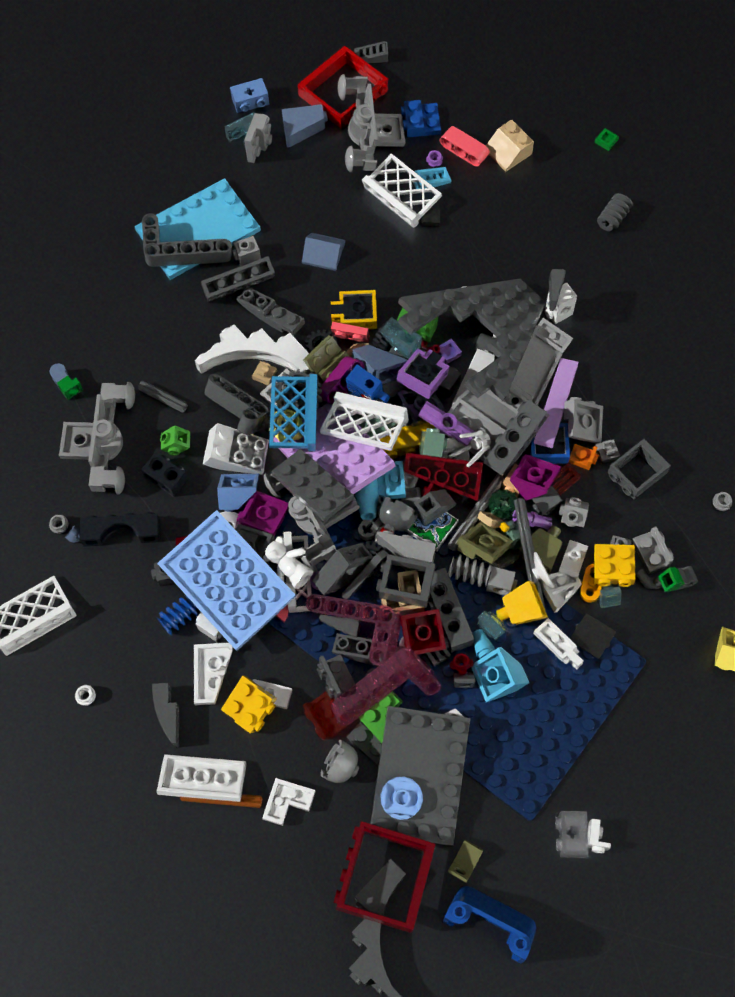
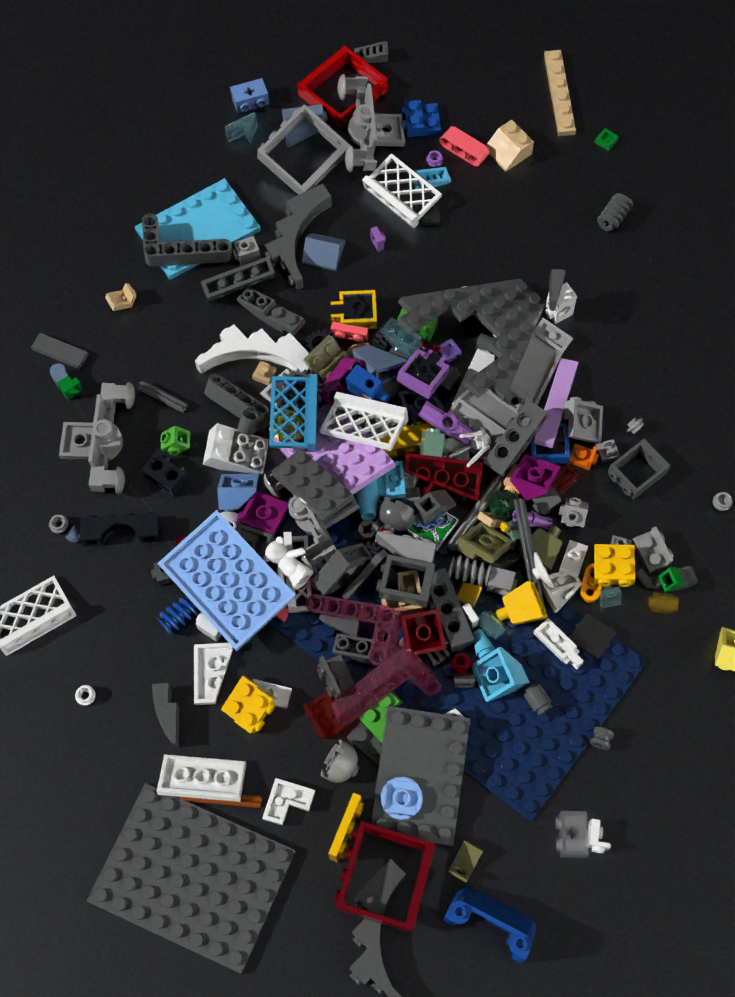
light grey plate [244,113,272,163] -> none
none -> dark grey tile [31,333,89,369]
none -> dark grey plate [87,783,296,974]
none -> tan bracket [105,283,136,311]
none -> light grey window [257,104,350,195]
none -> dark grey arch [264,184,332,291]
none -> yellow plate [328,793,364,863]
none -> medium lavender plate [370,226,386,252]
none -> yellow slope [457,583,482,608]
none -> white tile [462,603,479,629]
none -> dark grey brick [524,684,553,716]
none -> tan plate [544,50,576,136]
none -> dark grey wheel [590,727,614,750]
none -> light grey plate [627,417,644,434]
none -> clear yellow brick [648,592,679,614]

